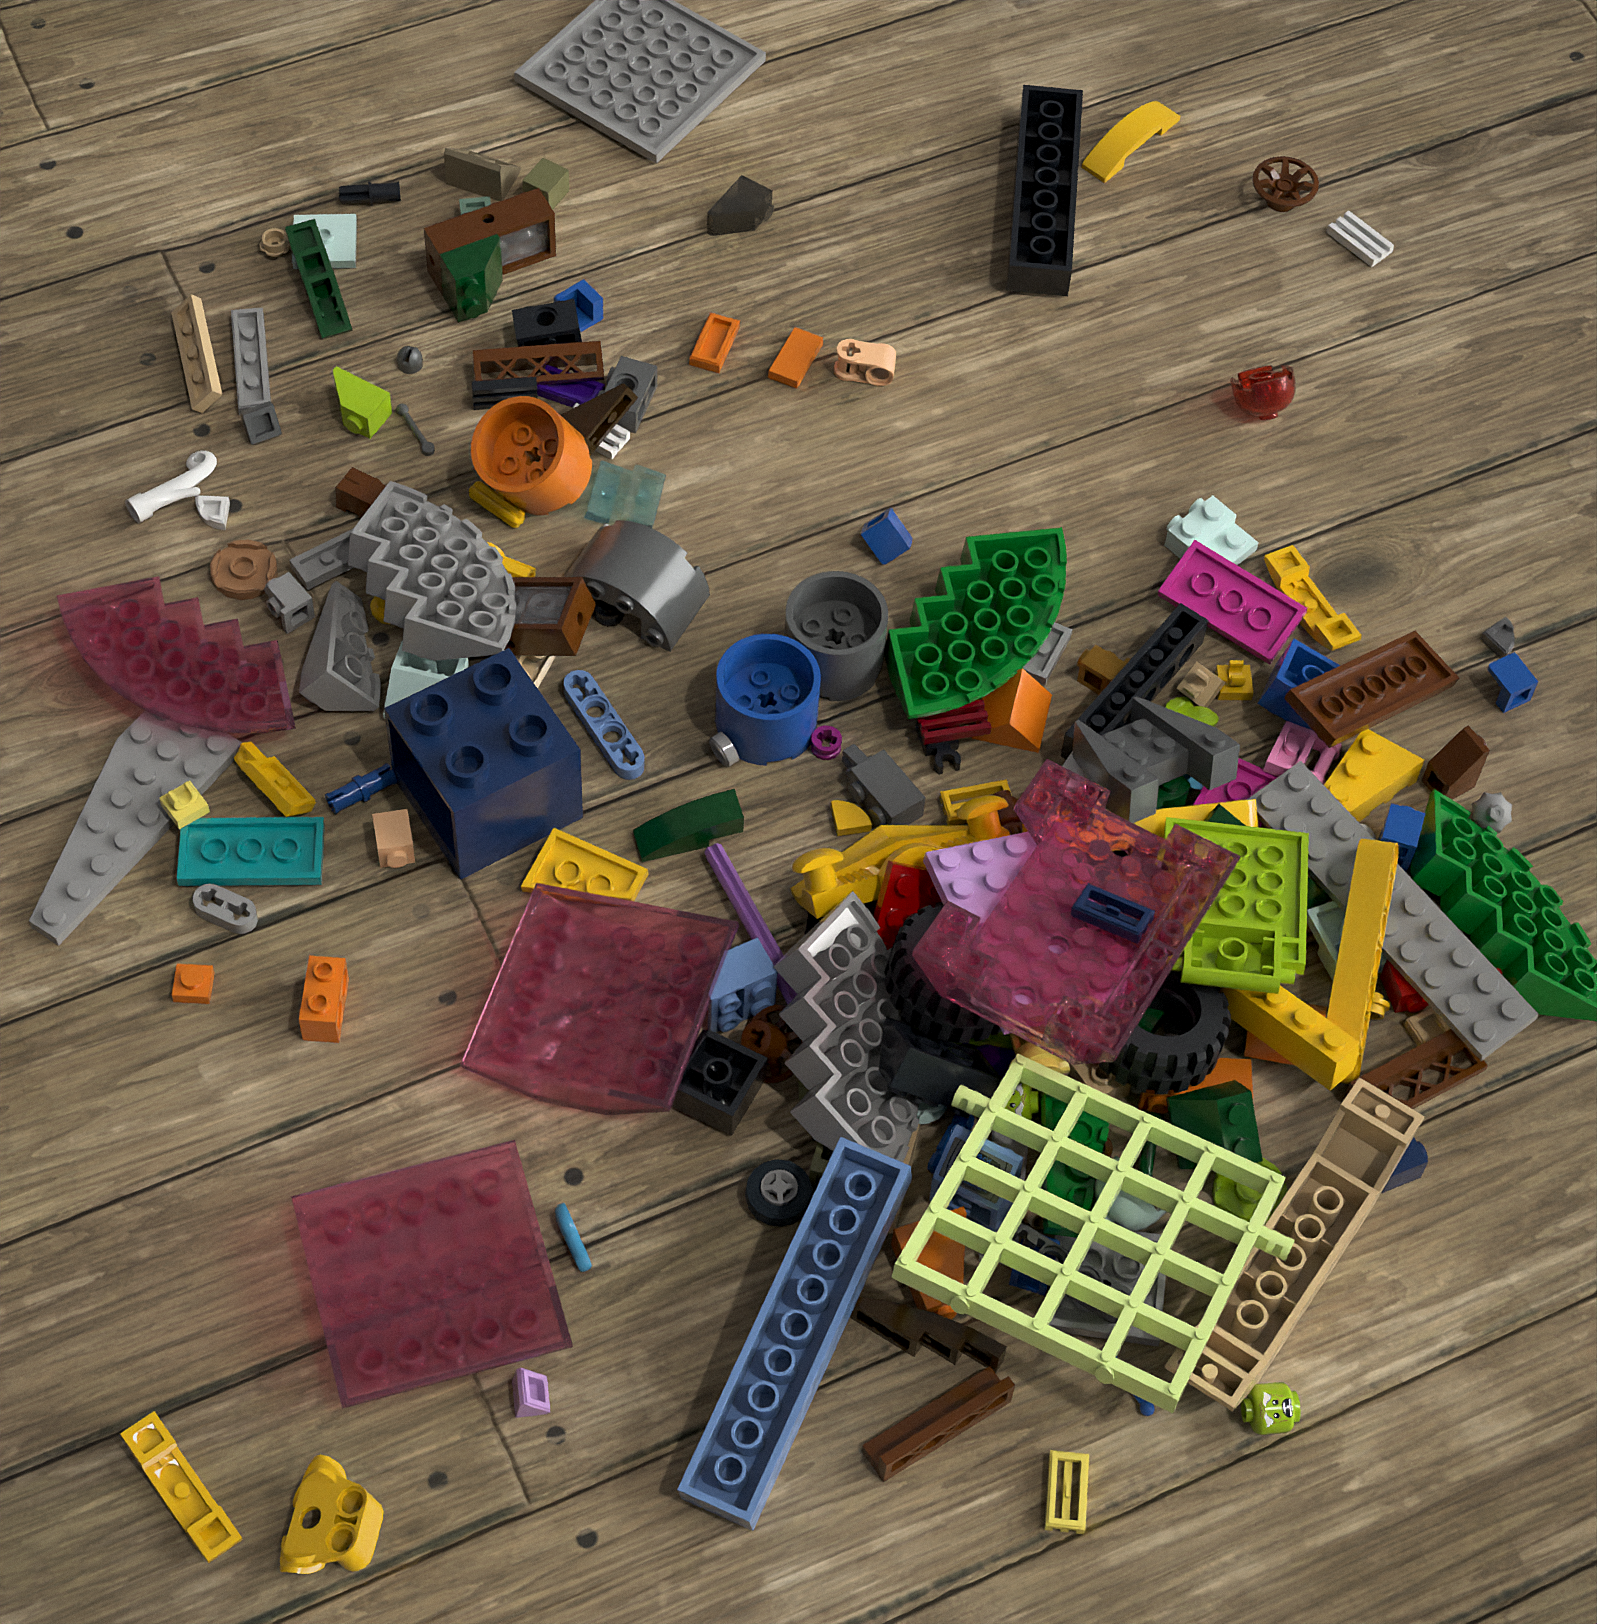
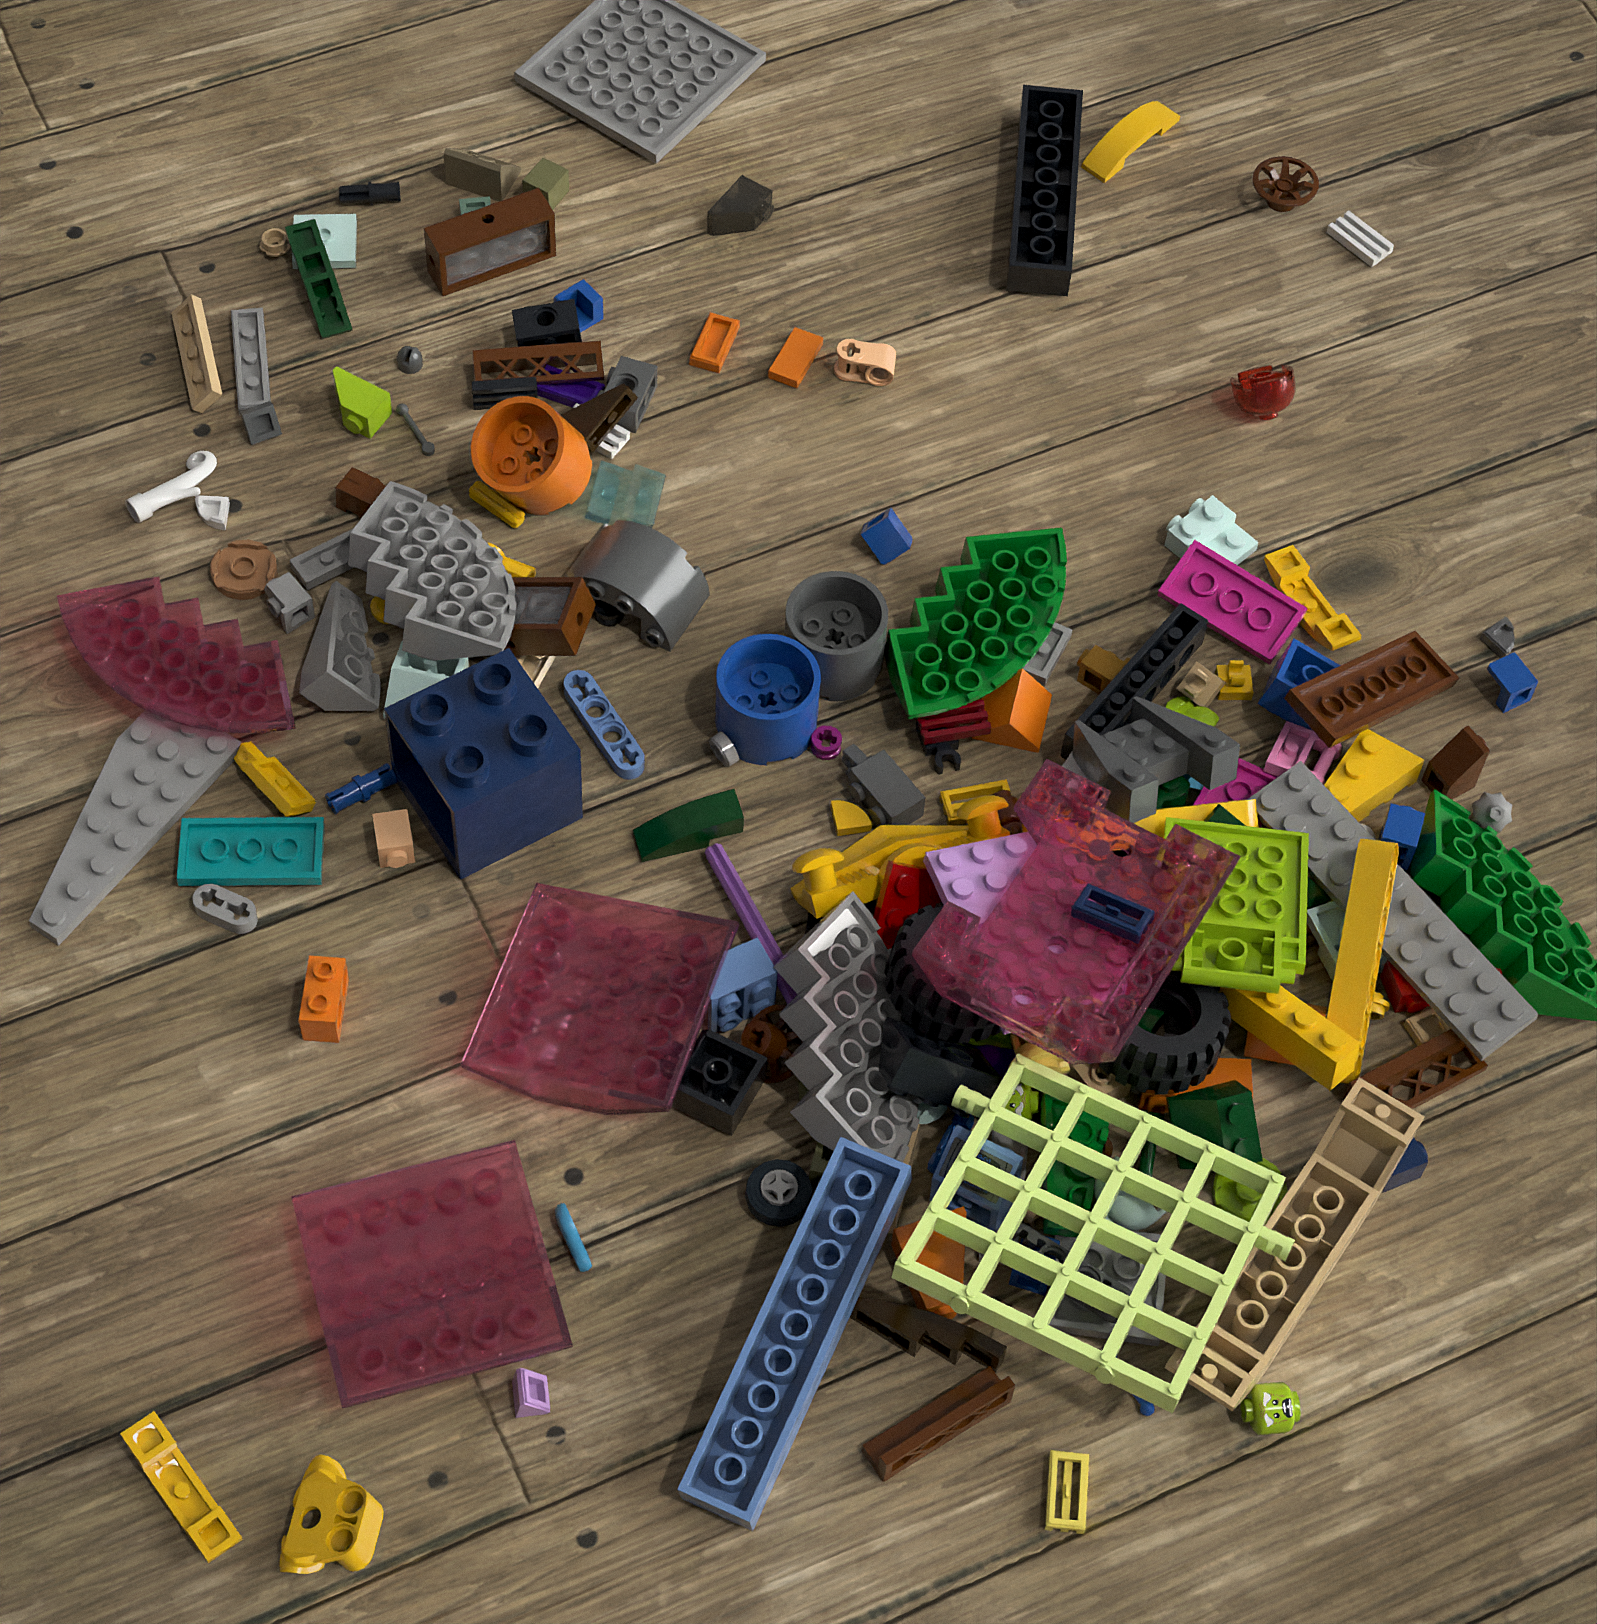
light yellow tile [159,781,210,829] -> none
orange plate [172,963,215,1004] -> none
dark green slope [439,234,503,323] -> none
yellow wing [521,828,649,904] -> none

